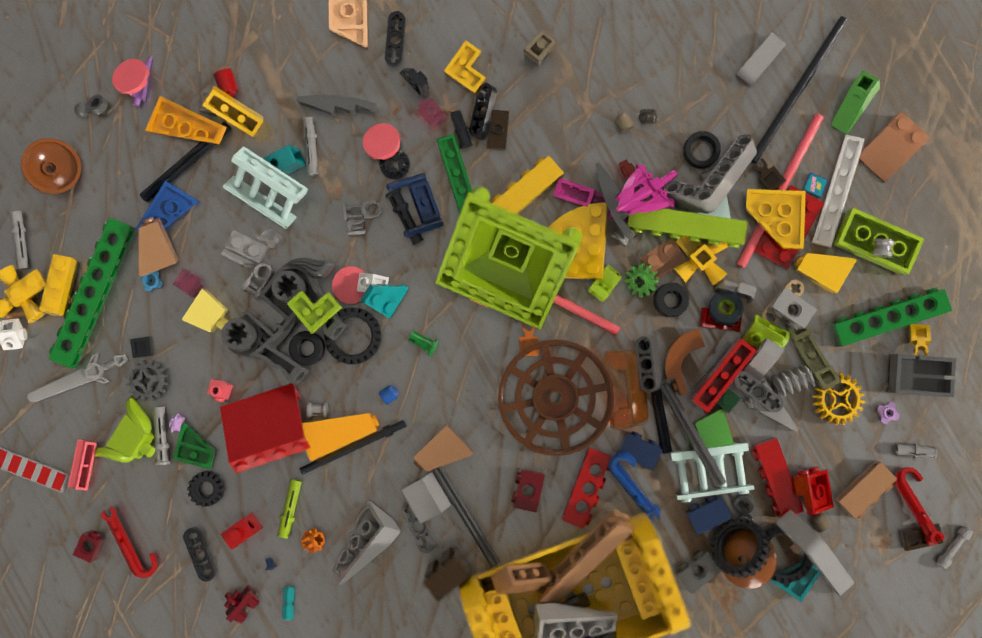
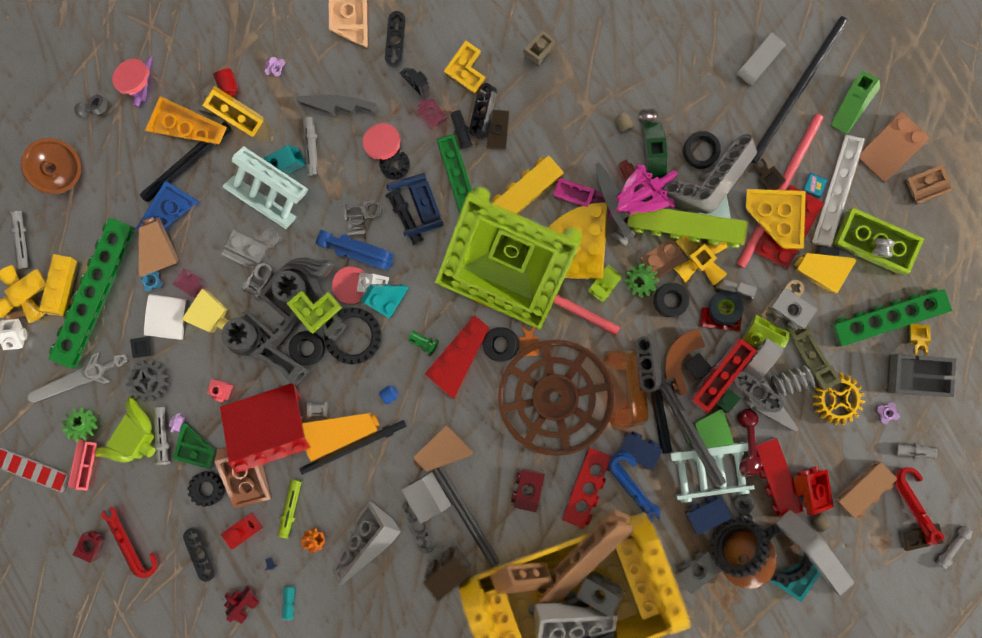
none -> bright green gear [61,407,98,442]
none -> white slope [144,294,187,340]
none -> nougat slope [214,447,271,509]
none -> lavender plate [264,57,285,77]
none -> blue piece [315,230,394,270]
none -> red wedge [425,315,489,399]
none -> black tyre [483,327,519,362]
none -> dark grey brick [576,572,626,618]
none -> dark green slope [642,122,668,179]
none -> black tile [684,353,711,380]
none -> dark red piece [737,409,762,477]
none -> black tile [815,246,840,256]
none -> medium nougat plate [905,165,953,205]

